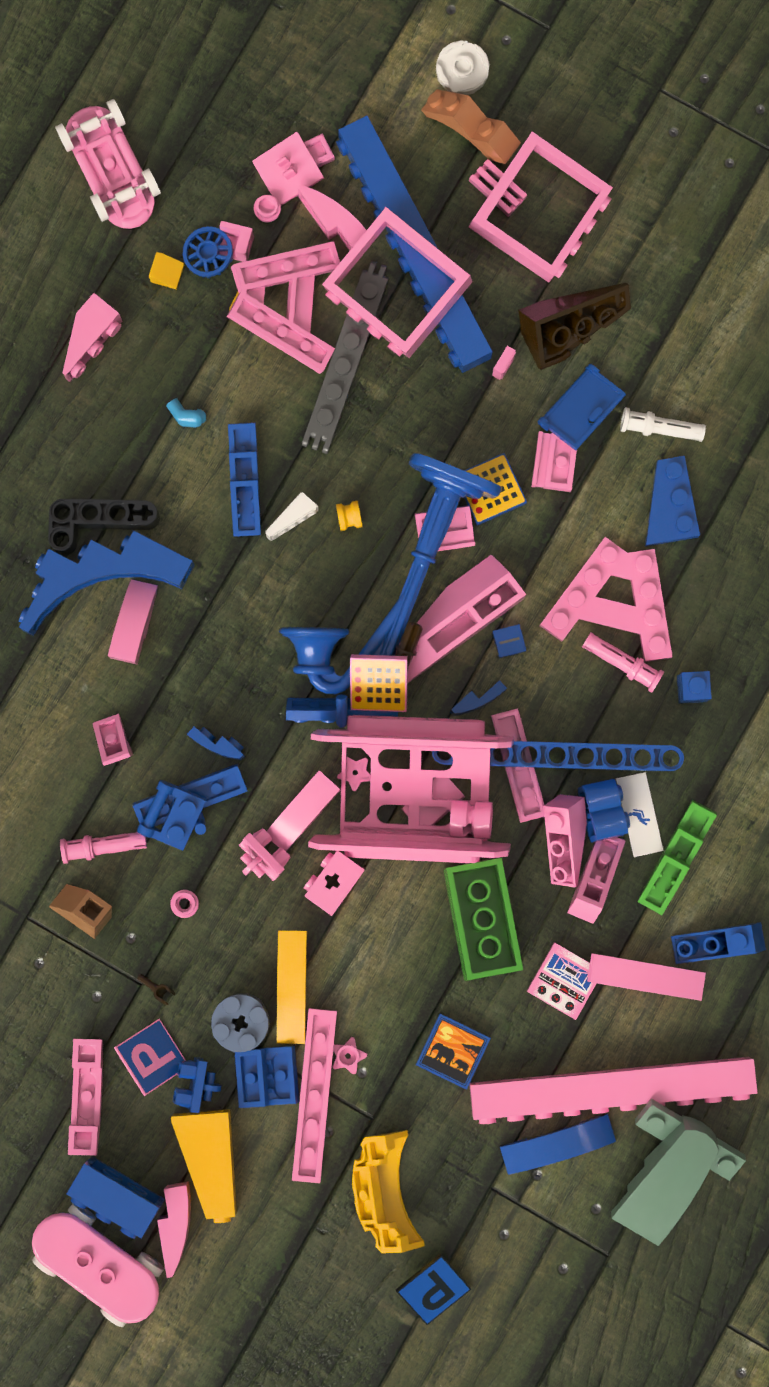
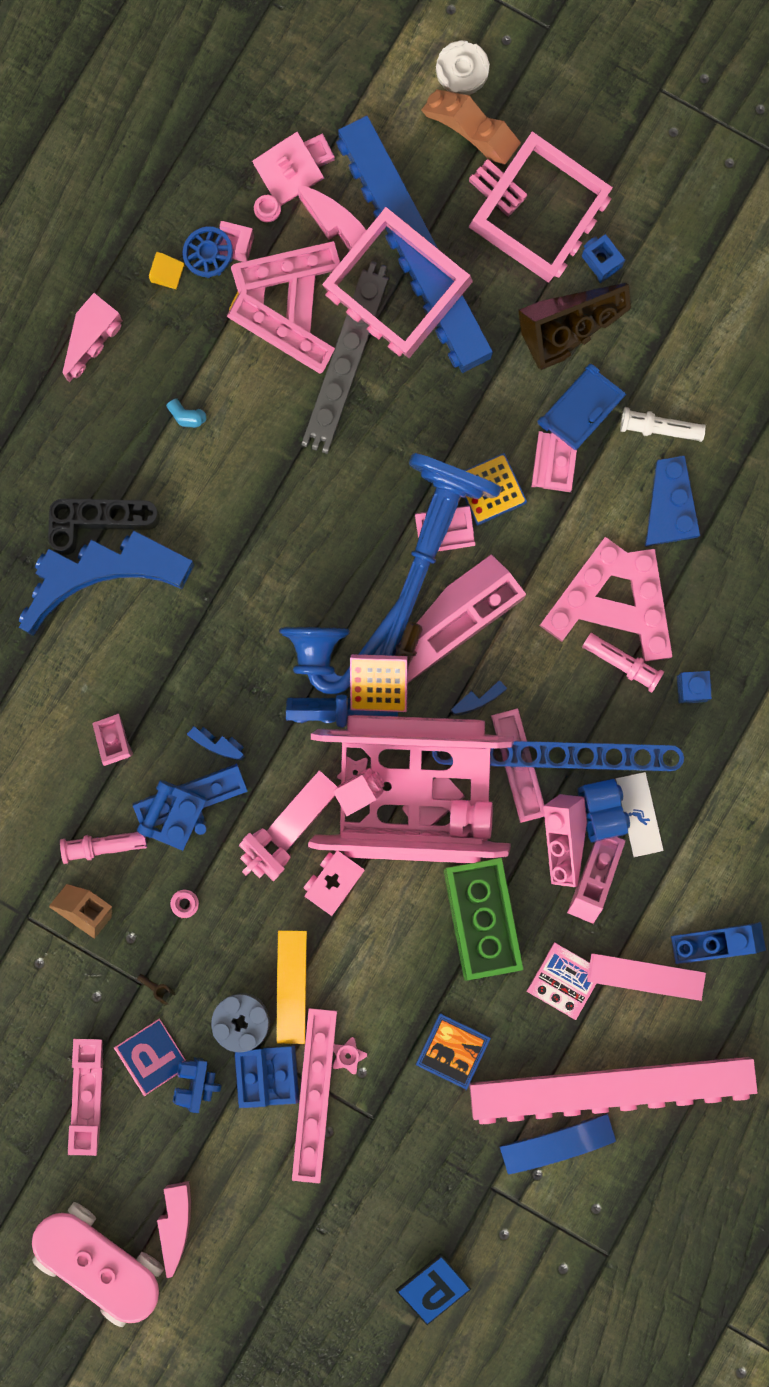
bright pink piece [55,99,161,229] -> none
blue brick [67,1156,165,1239] -> none
bright pink slope [108,579,158,665] -> none
yellow slope [171,1109,237,1223] -> none
blue slope [228,422,261,537] -> none
white slope [266,492,319,541] -> none
yellow wheel [336,500,362,531] -> none
yellow windscreen [352,1130,425,1253] -> none
bright pink tile [492,346,516,380] -> none
blue tile [492,624,526,659] -> none
sand green slope [611,1098,746,1246] -> none
bright green slope [638,800,717,915] -> none
none -> bright pink brick [333,768,384,816]
none -> blue brick [582,234,625,284]

